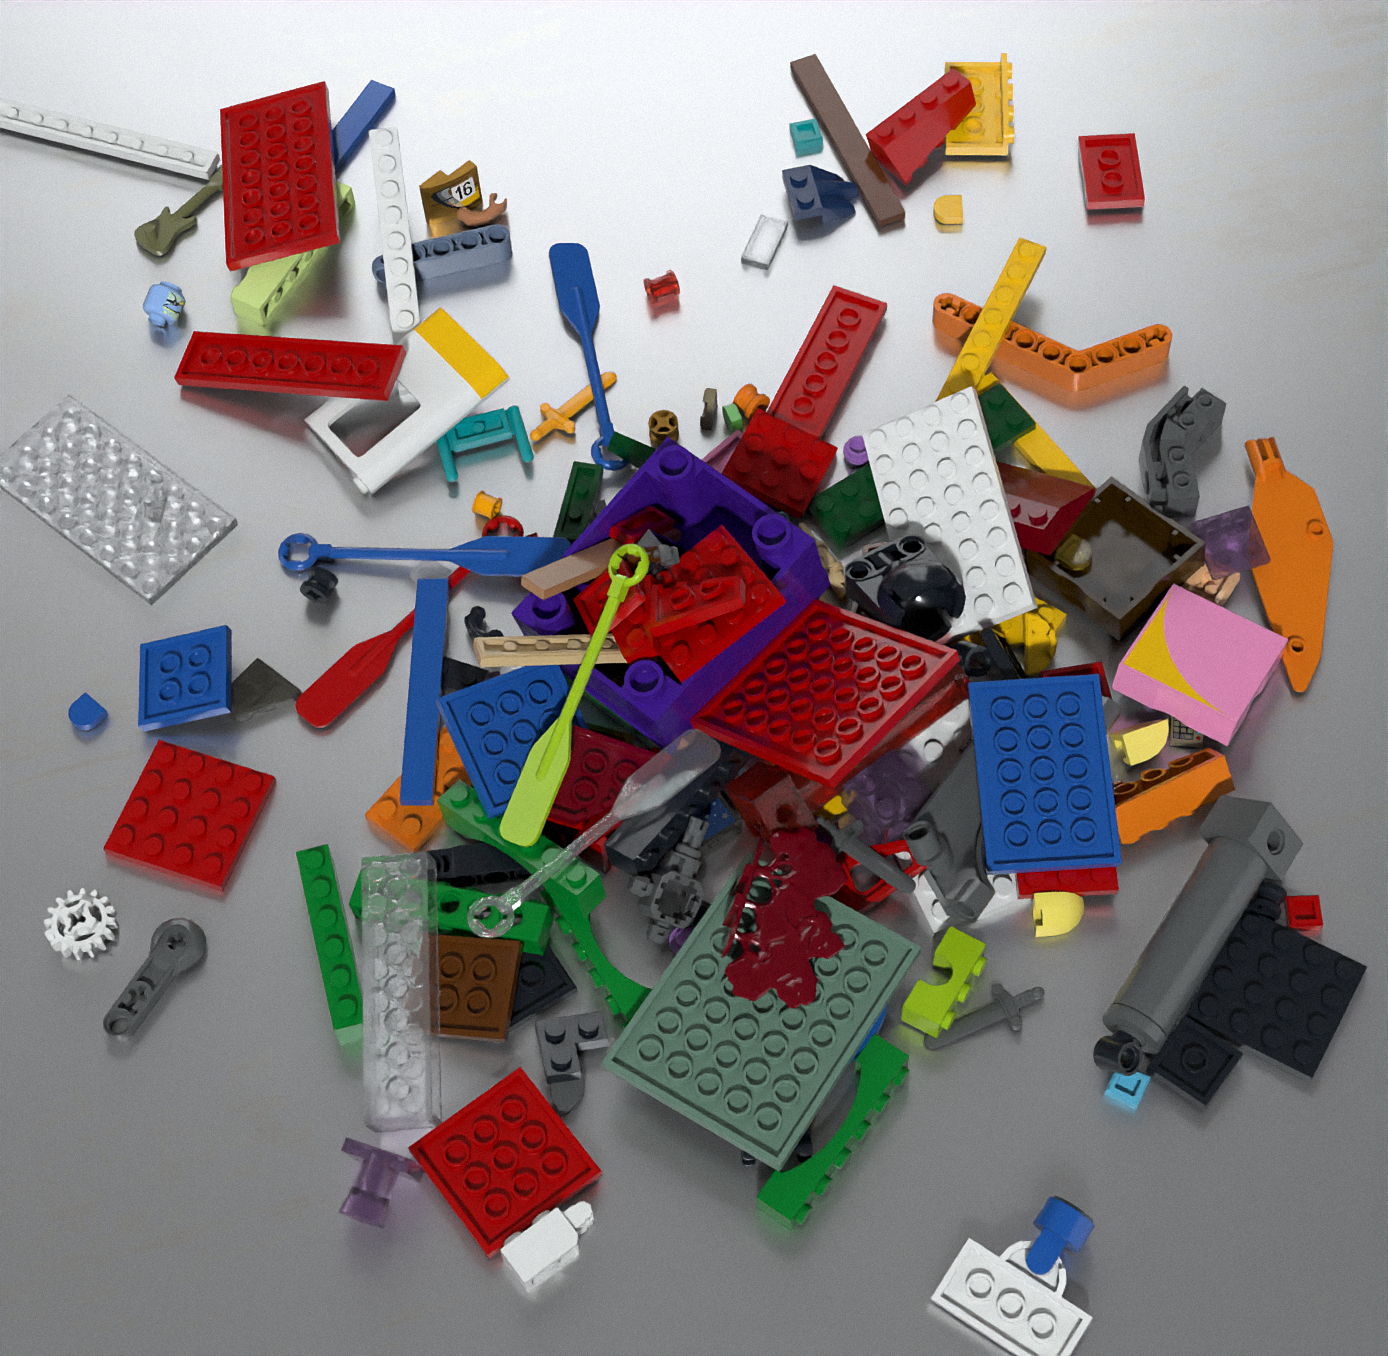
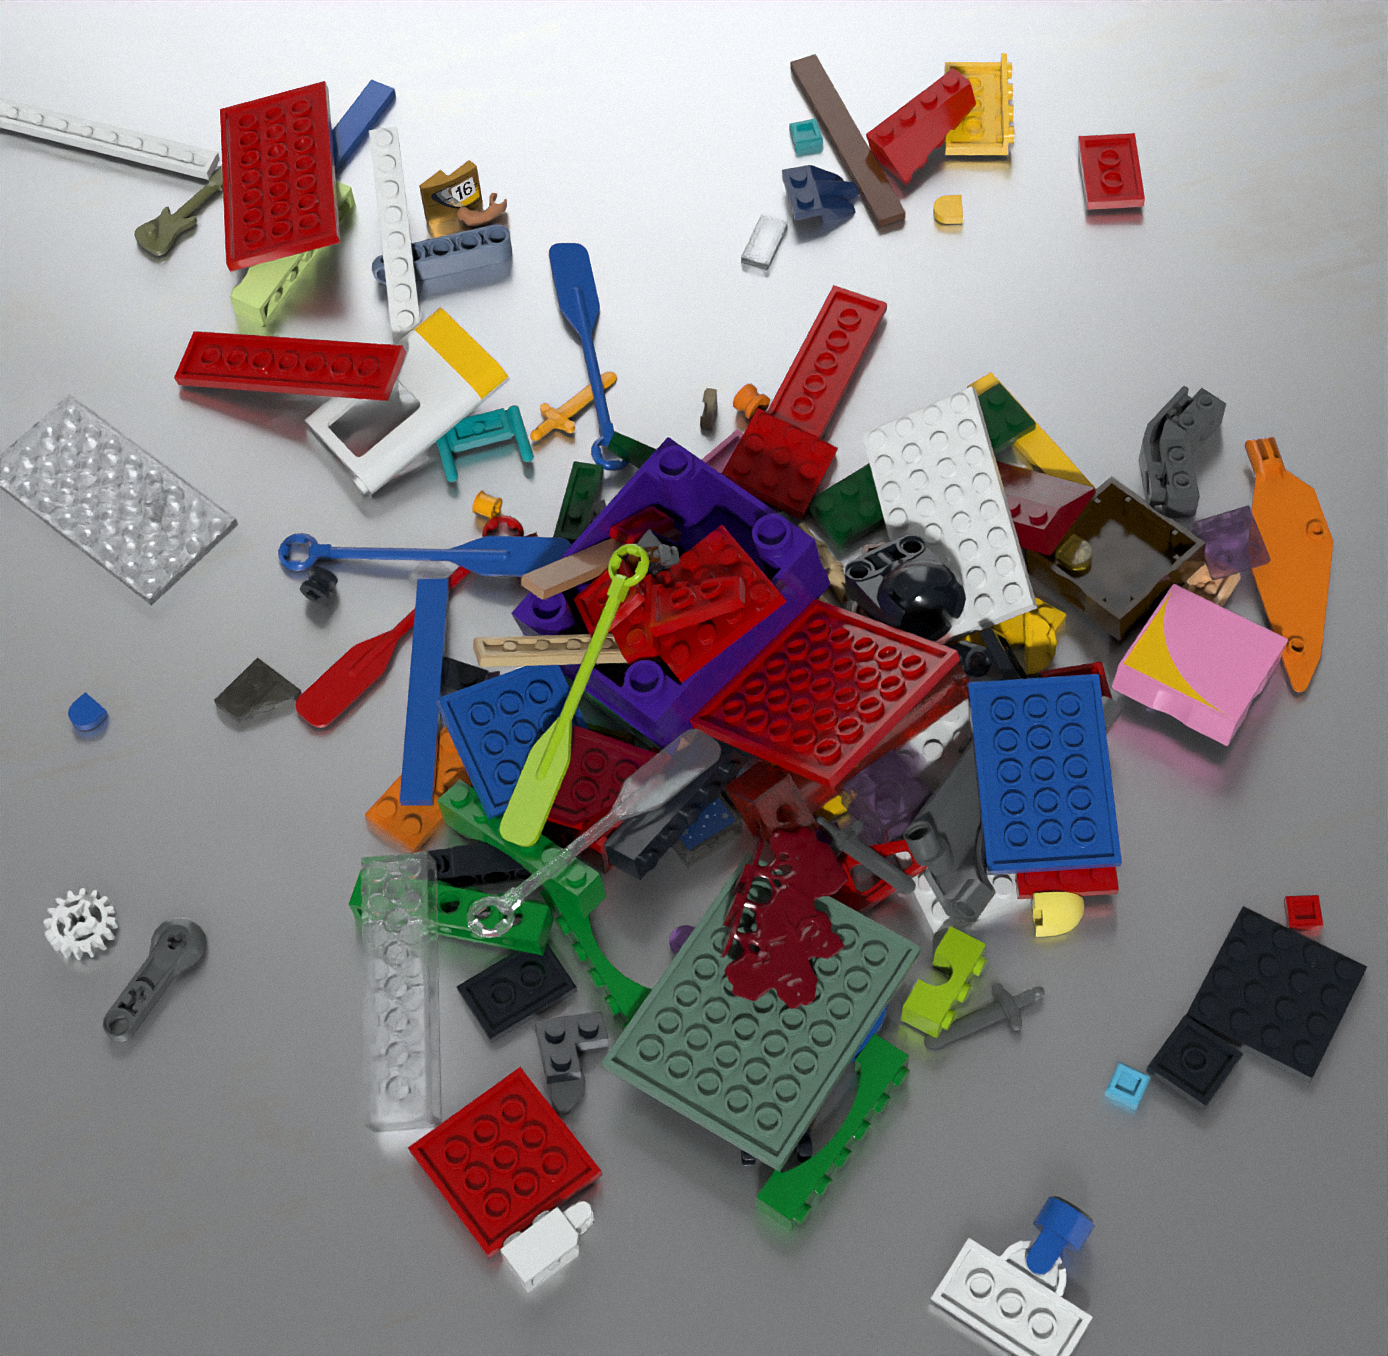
red plate [103,740,276,892] -> none
blue plate [138,625,232,732] -> none
light blue head [143,281,186,327] -> none
green brick [296,844,373,1045] -> none
clear purple plant [338,1137,424,1229] -> none
reddish brown plate [407,934,523,1043] -> none
black piece [464,606,504,641] -> none
dark grey piece [627,816,711,945] -> none
clear red bush [643,269,680,304] -> none
pearl gold wheel [648,410,679,447] -> none
bright green tile [722,403,743,435] -> none
medium lavender plate [843,436,869,465] -> none
orange beam [932,293,1172,392] -> none
yellow plate [935,237,1046,402] -> none
dark grey piece [1093,795,1304,1076] -> none
light yellow brick [1109,719,1169,766] -> none
orange wedge [1112,748,1235,845] -> none
dark tan tile [1169,716,1203,748] -> none
black wheel [1247,881,1287,921] -> none

